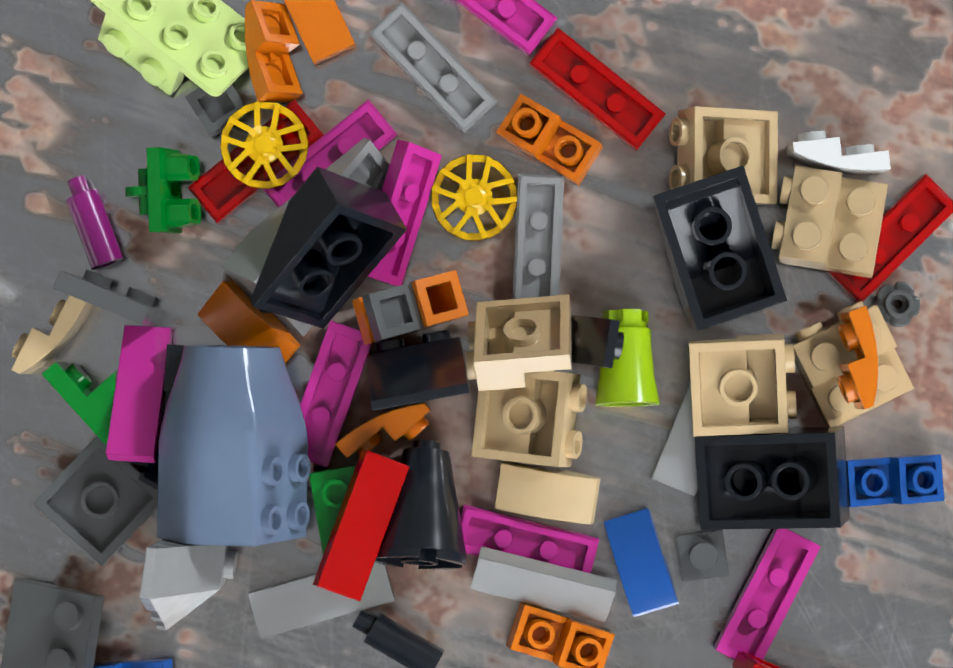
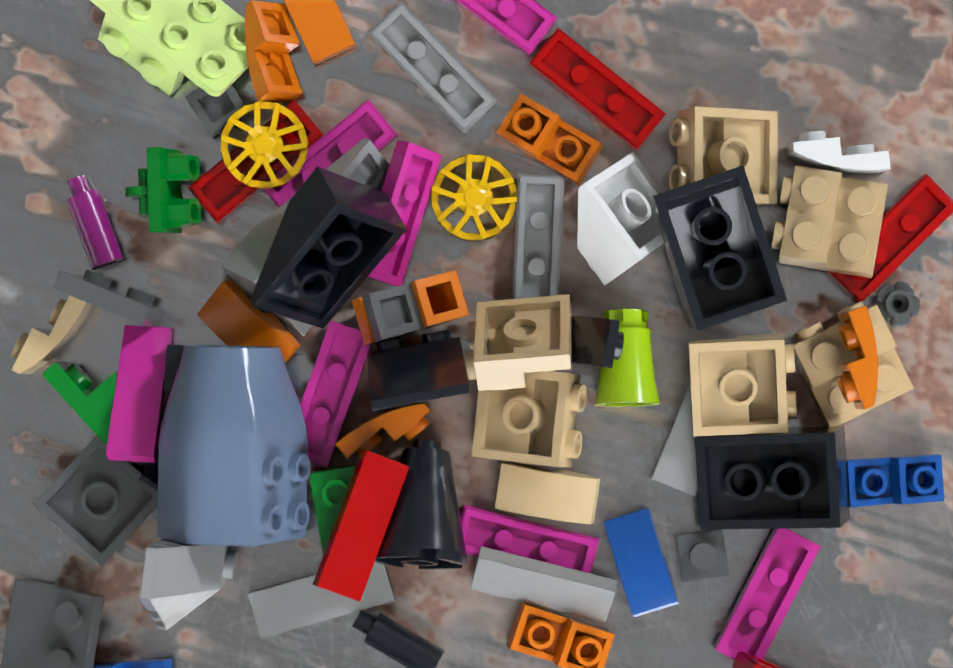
none -> white slope [577,152,664,286]

